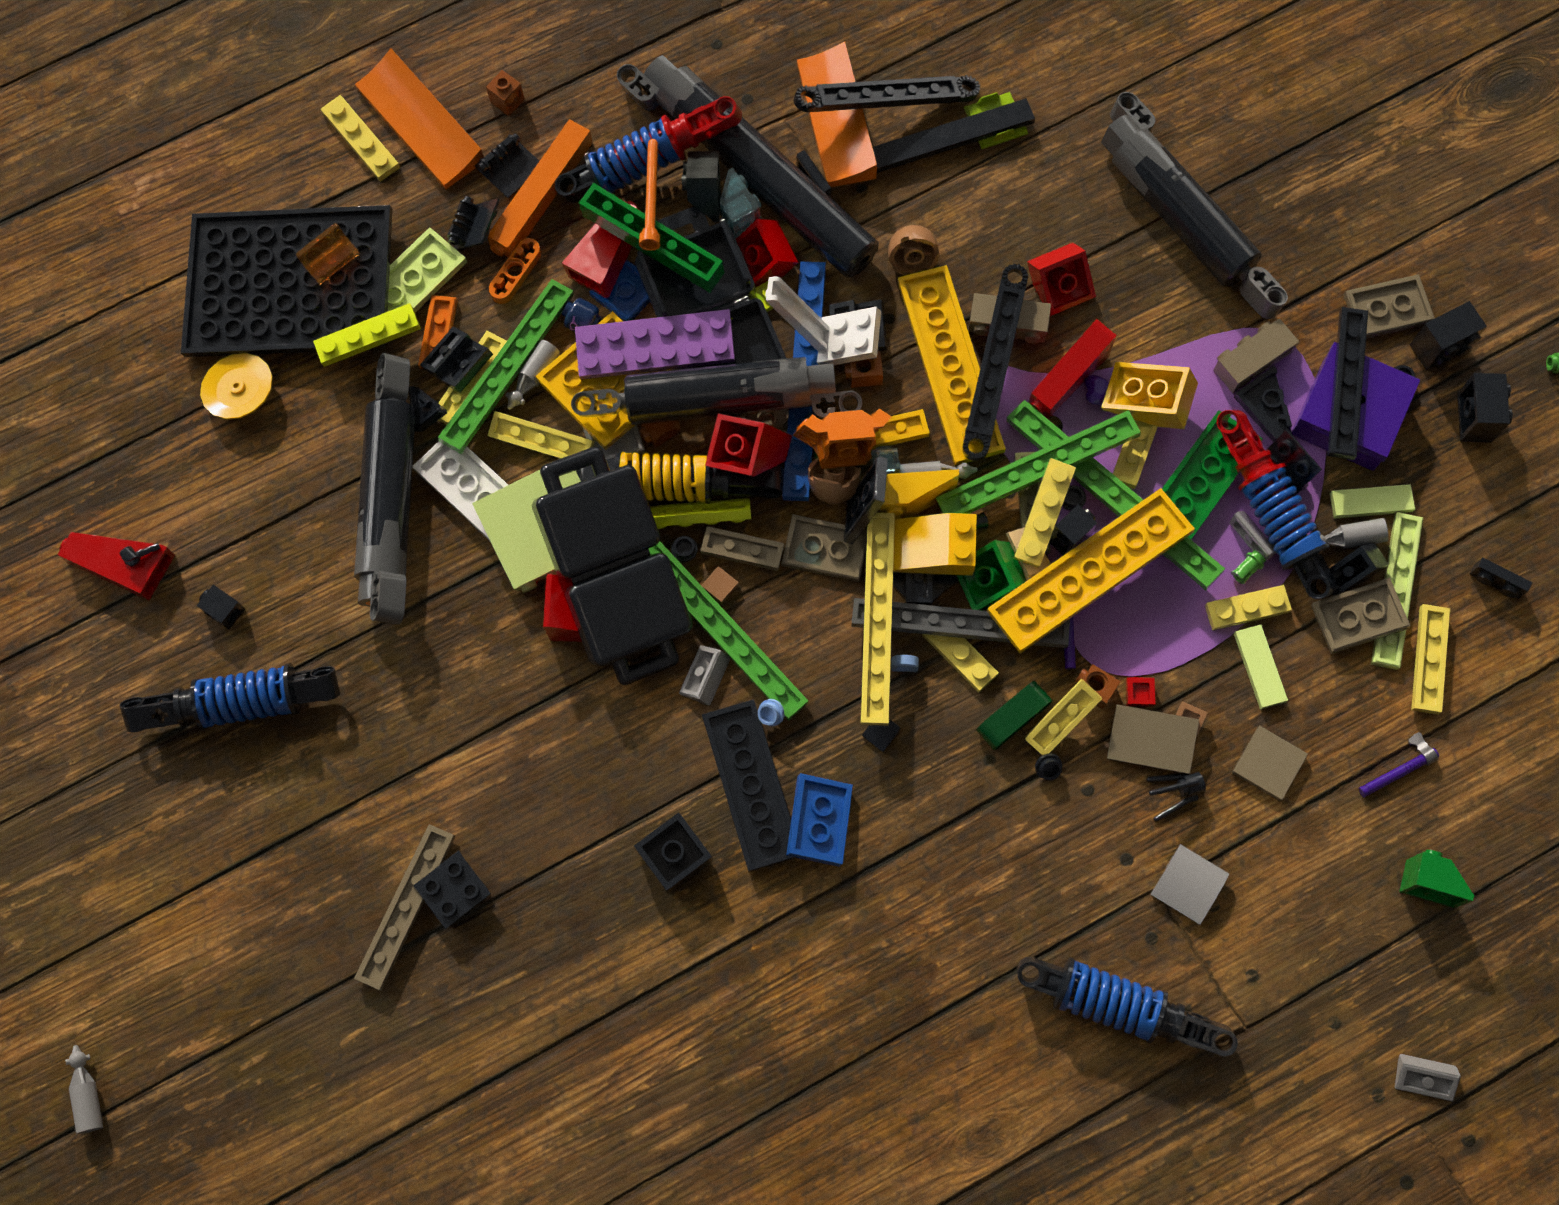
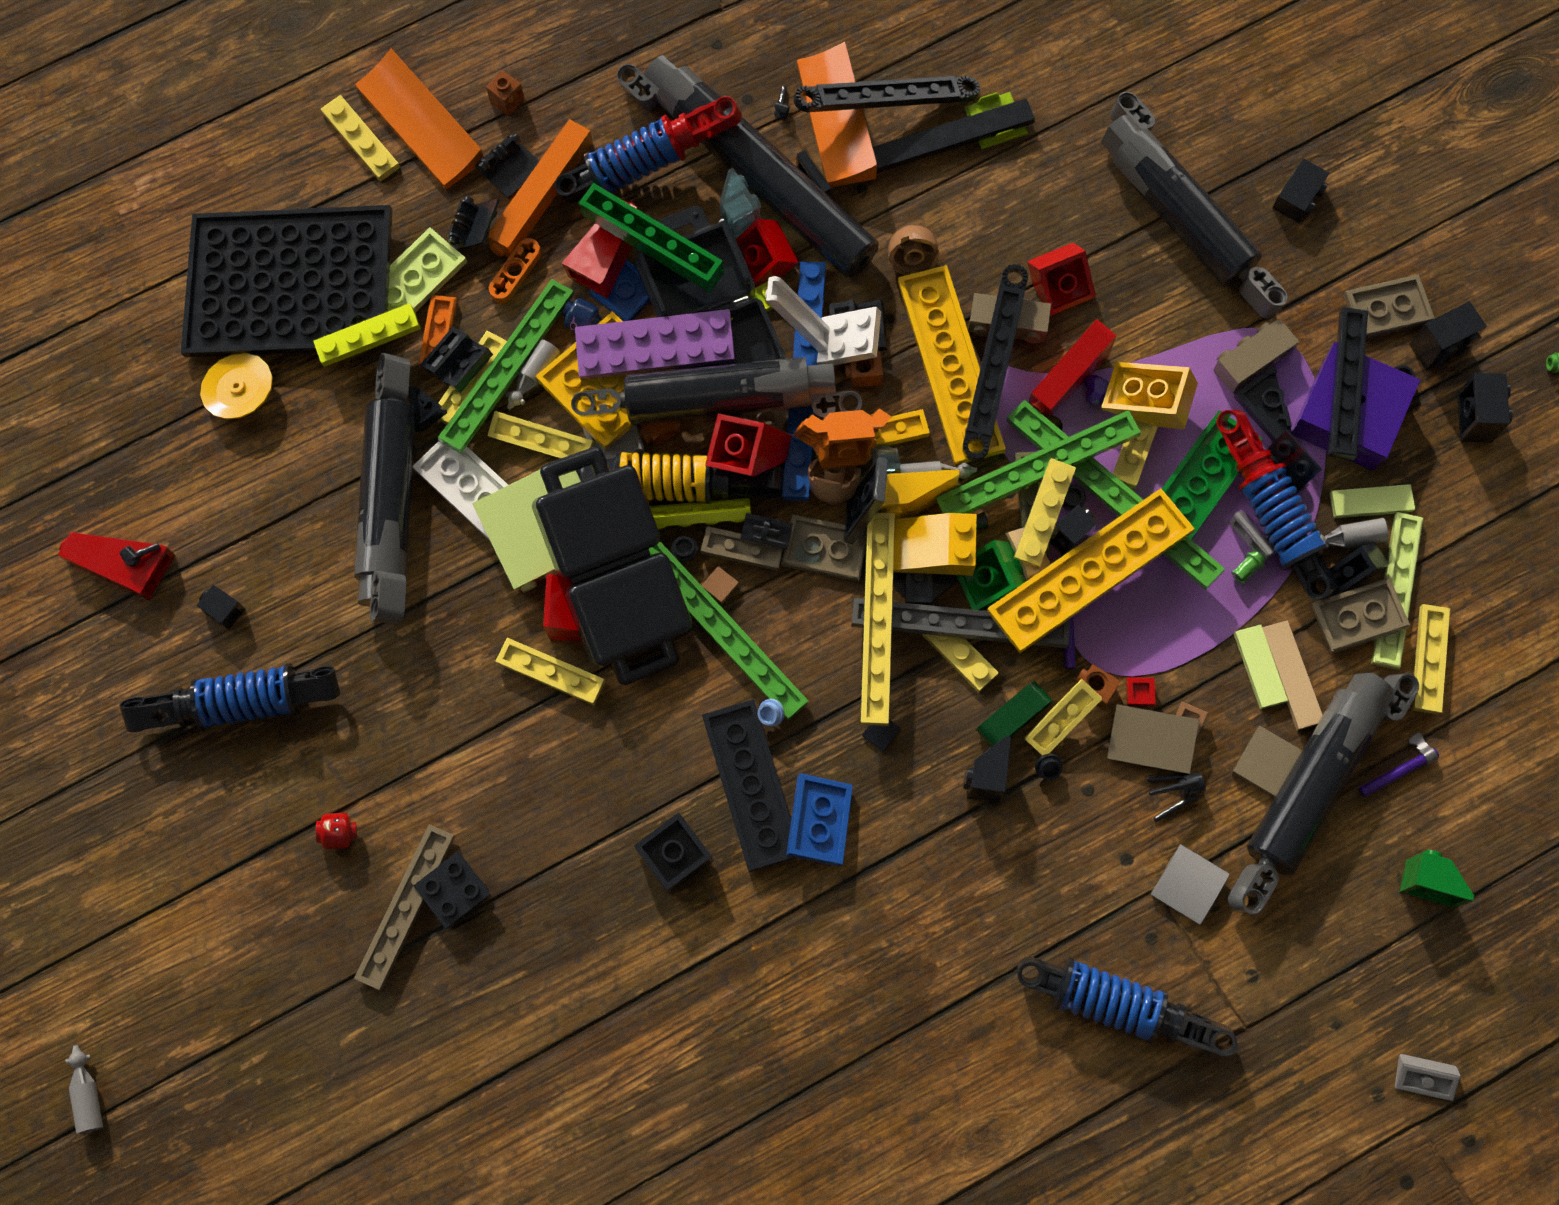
clear orange panel [296,223,360,285] -> none
orange piece [639,139,660,251] -> none
light grey slope [679,645,730,705] -> none
pearl dark grey slope [682,151,721,222] -> none
light blue tile [891,655,919,672] -> none
light yellow plate [1205,585,1292,631] -> none
black plate [1470,557,1533,599] -> none
none -> red head [316,813,357,850]
none -> light yellow plate [495,638,605,706]
none -> black hips [740,513,793,550]
none -> black hand [774,86,790,120]
none -> black slope [963,736,1011,802]
none -> piece [1228,673,1419,914]
none -> tan tile [1262,620,1323,731]
none -> black brick [1272,158,1329,223]

